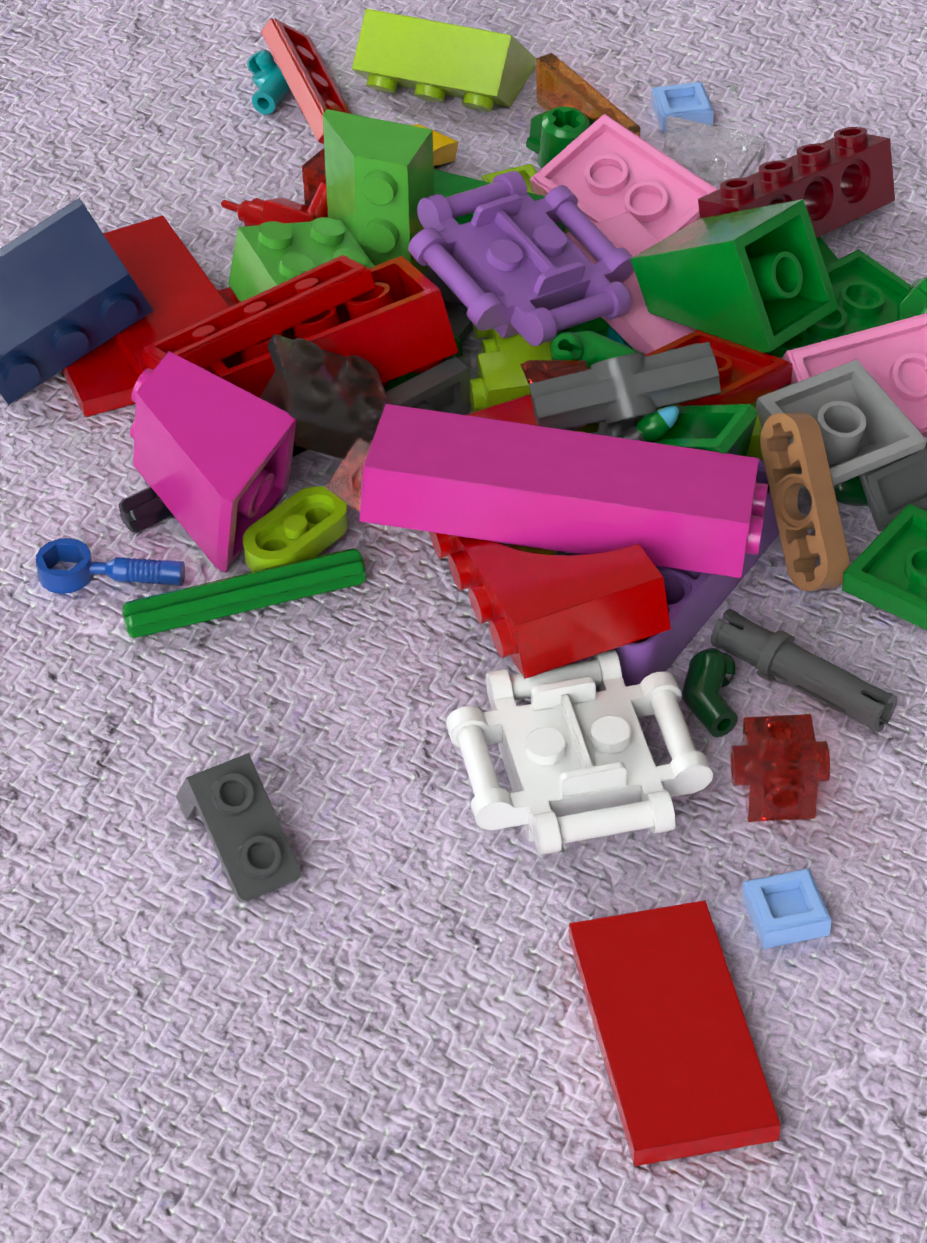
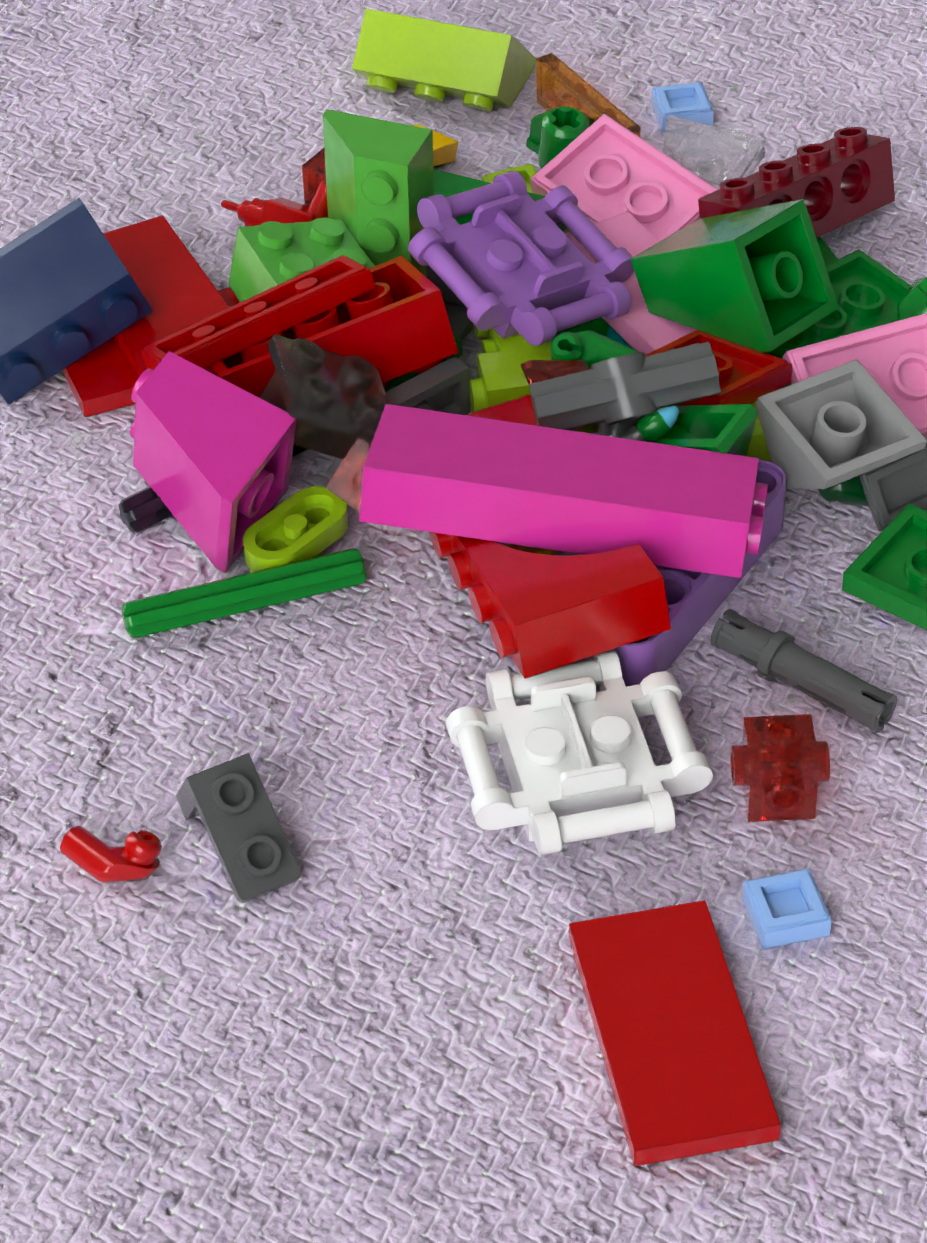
blue piece [36,538,185,594] -> none
teal arm [247,50,290,115] -> none
tile [261,18,351,144] -> none
dark green arm [681,648,738,737] -> none
medium nougat beam [760,412,849,591] -> none
none -> red arm [60,826,162,882]

